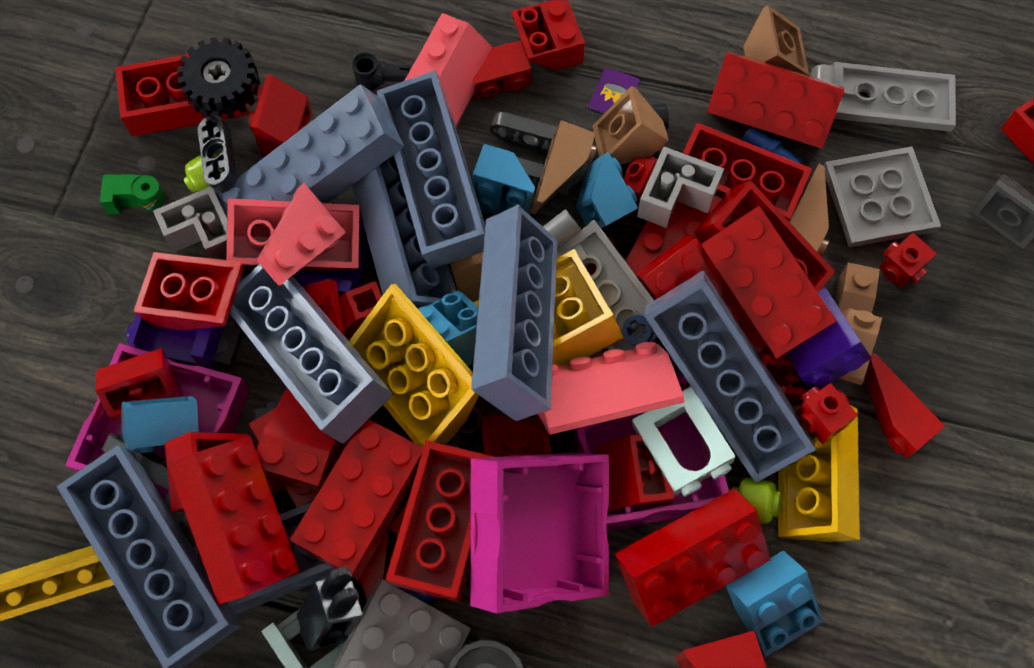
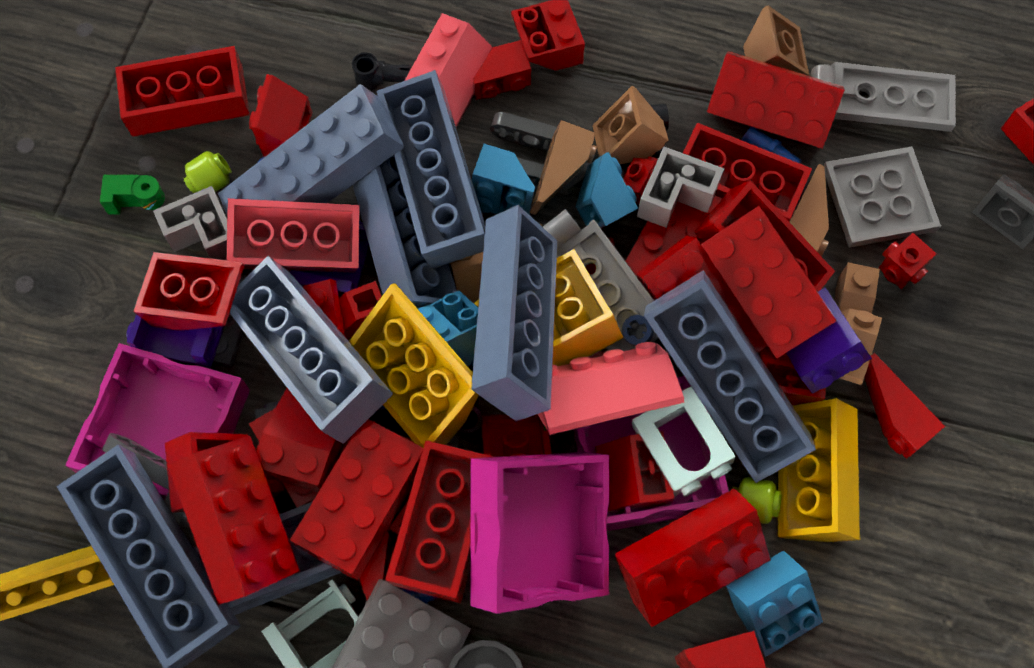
red slope [95,348,185,425] -> none
dark azure slope [121,396,199,453] -> none
black bush [177,37,261,119] -> none
black beam [198,115,237,193] -> none
coral wing [257,182,346,286] -> none
black hinge [297,567,363,651] -> none
dark purple sticker [587,68,640,113] -> none
red brick [796,383,858,445] -> none

